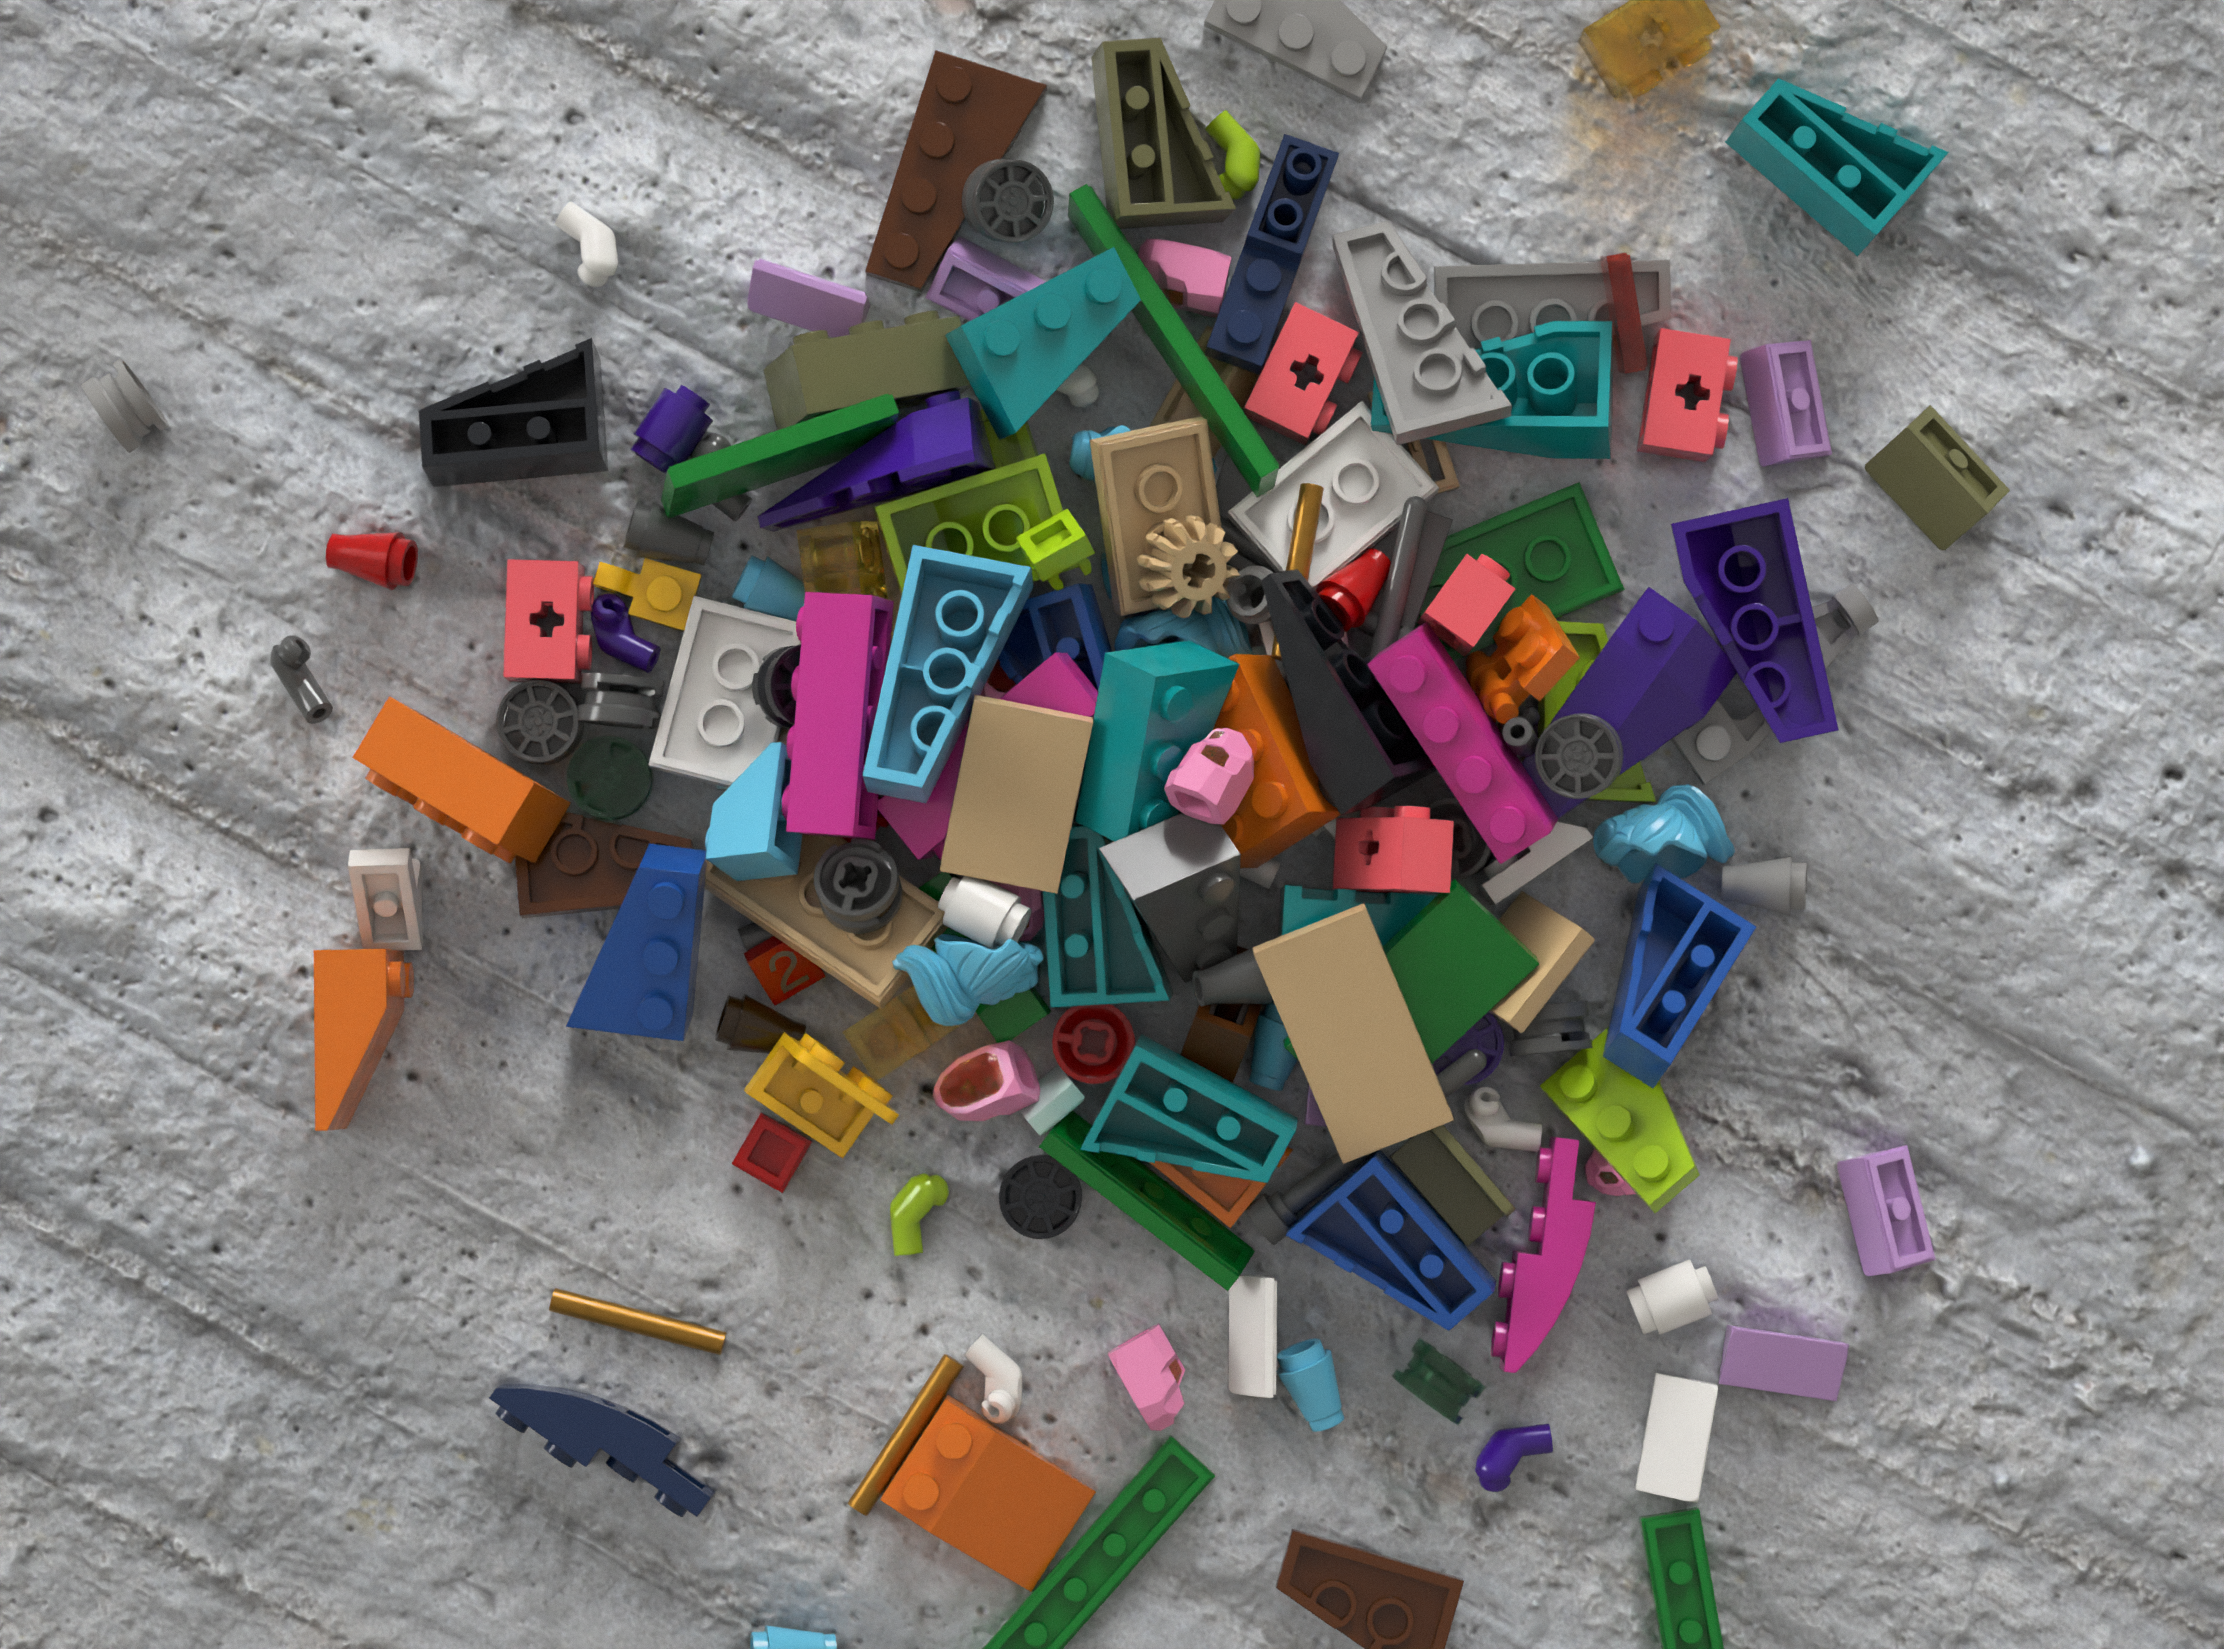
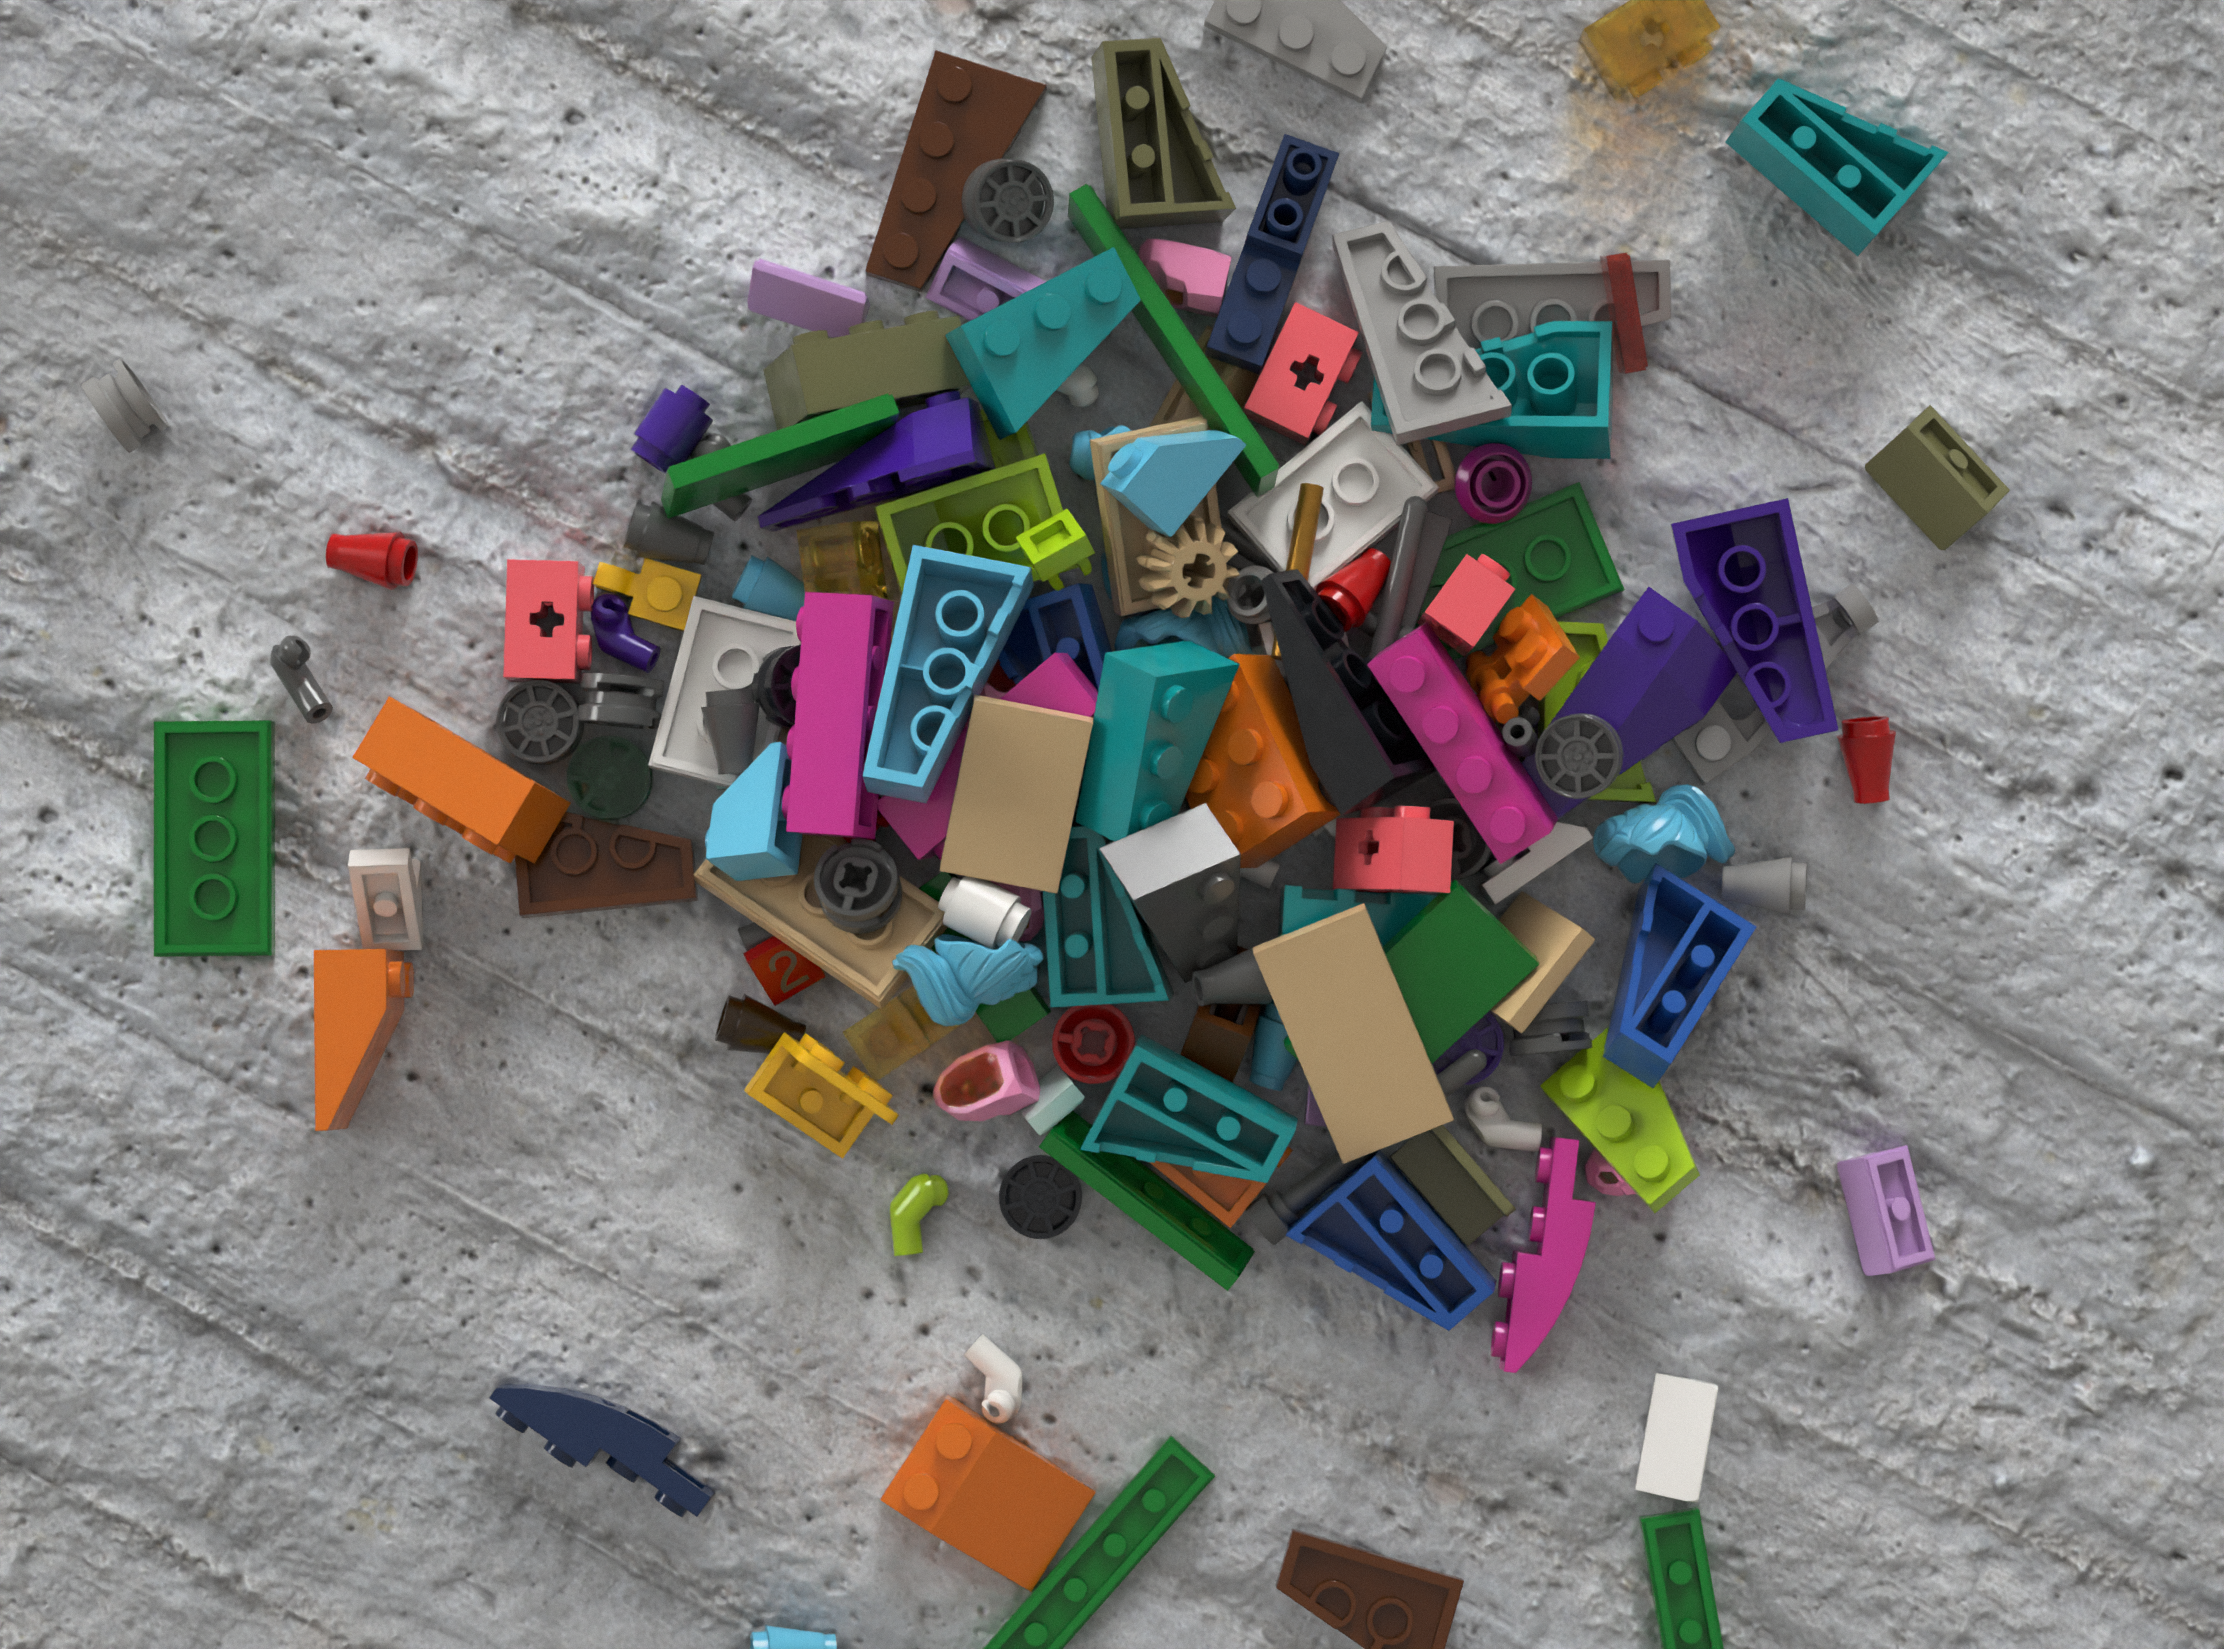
black wedge [418,338,608,487] -> none
pearl gold bar [549,1288,727,1355] -> none
white arm [555,202,619,287] -> none
blue wedge [566,844,707,1041] -> none
red tile [732,1112,813,1193] -> none
pearl gold bar [848,1354,964,1516] -> none
bright pink rock [1108,1323,1185,1431] -> none
bright pink rock [1164,728,1254,824] -> none
lime arm [1205,110,1260,200] -> none
white slope [1228,1275,1277,1398] -> none
medium azure cone [1276,1338,1345,1432] -> none
clear green wheel [1391,1337,1486,1425] -> none
dark purple arm [1475,1423,1553,1492] -> none
white brick [1626,1259,1719,1335] -> none
coral brick [1637,328,1738,462] -> none
lavender slope [1718,1325,1849,1401] -> none
lavender slope [1740,340,1832,467] -> none
none -> green tile [154,720,275,957]
none -> dark grey cone [701,688,760,774]
none -> medium azure slope [1100,430,1246,537]
none -> magenta cone [1455,443,1532,524]
none -> red cone [1837,716,1896,804]

